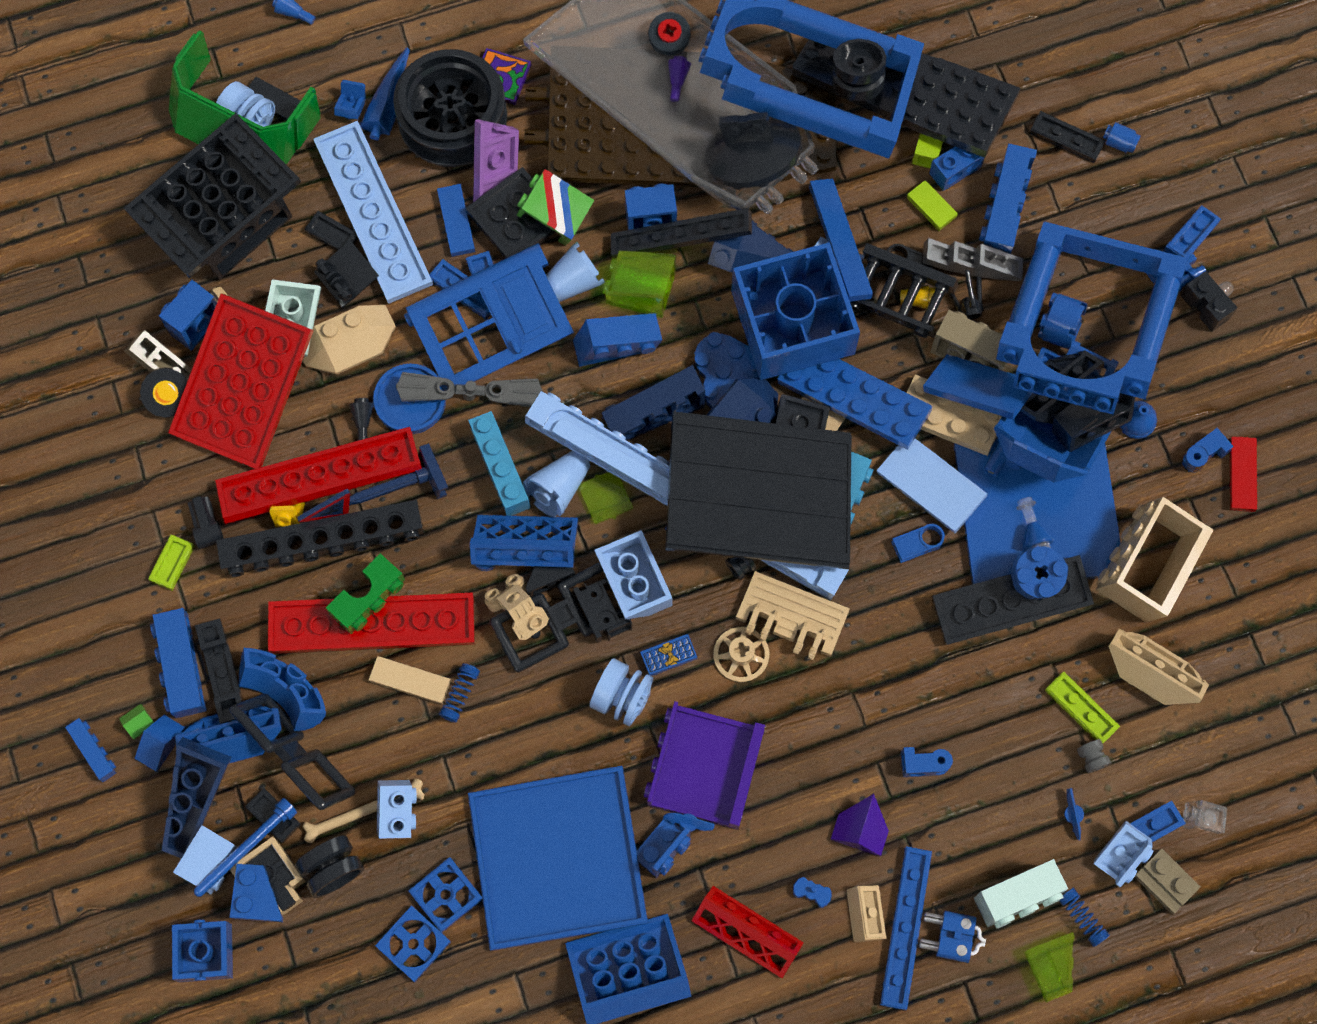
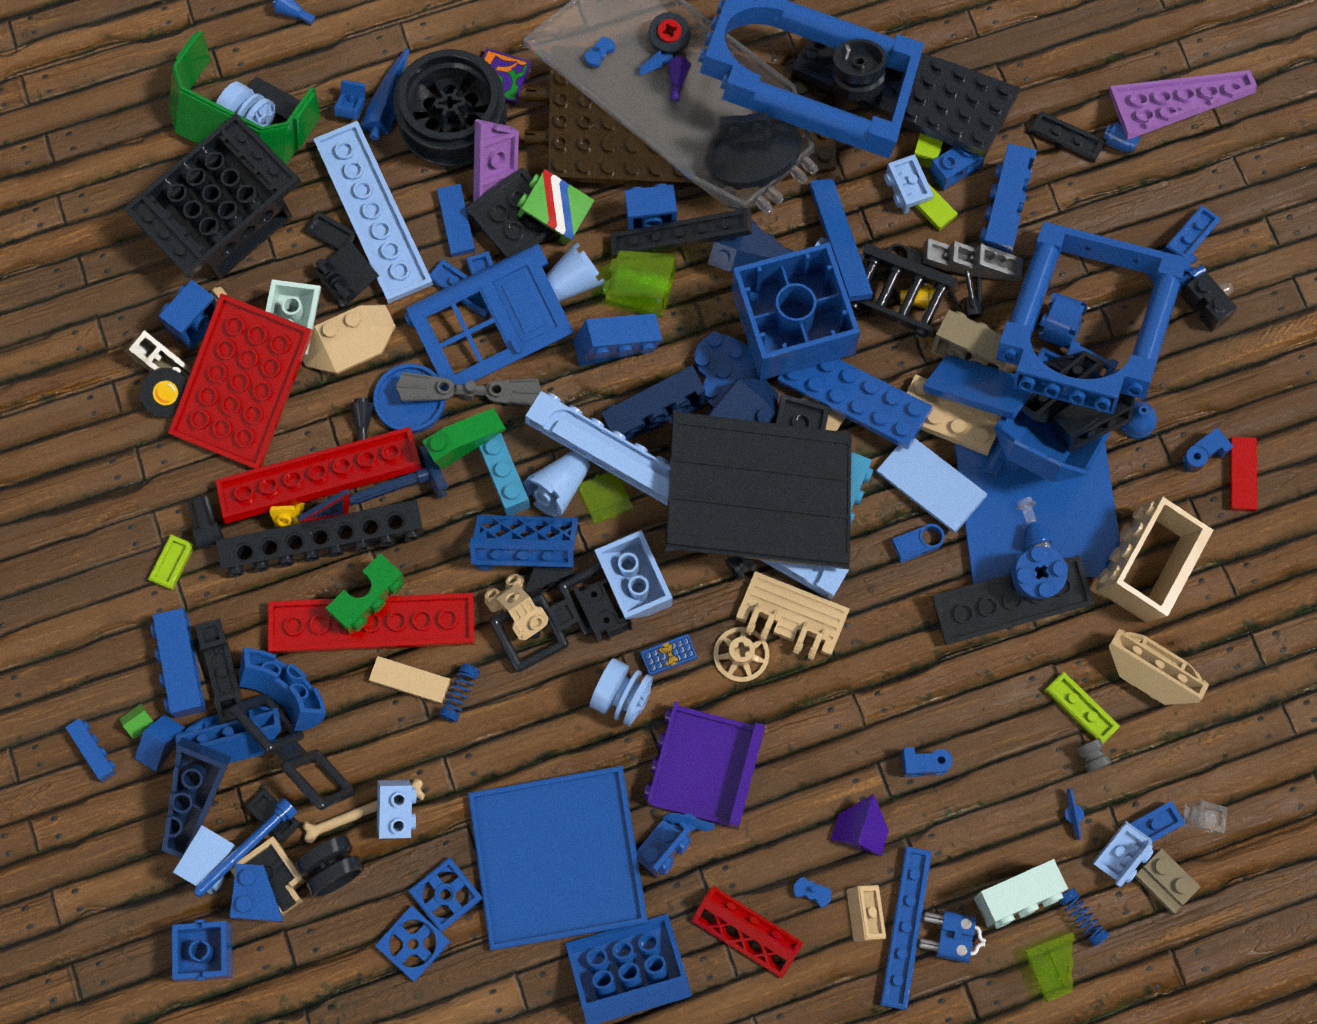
none -> green slope [422,408,506,469]
none -> blue piece [584,37,616,68]
none -> blue bar [639,51,673,76]
none -> light blue bracket [884,154,933,214]
none -> medium lavender wing [1109,70,1257,140]

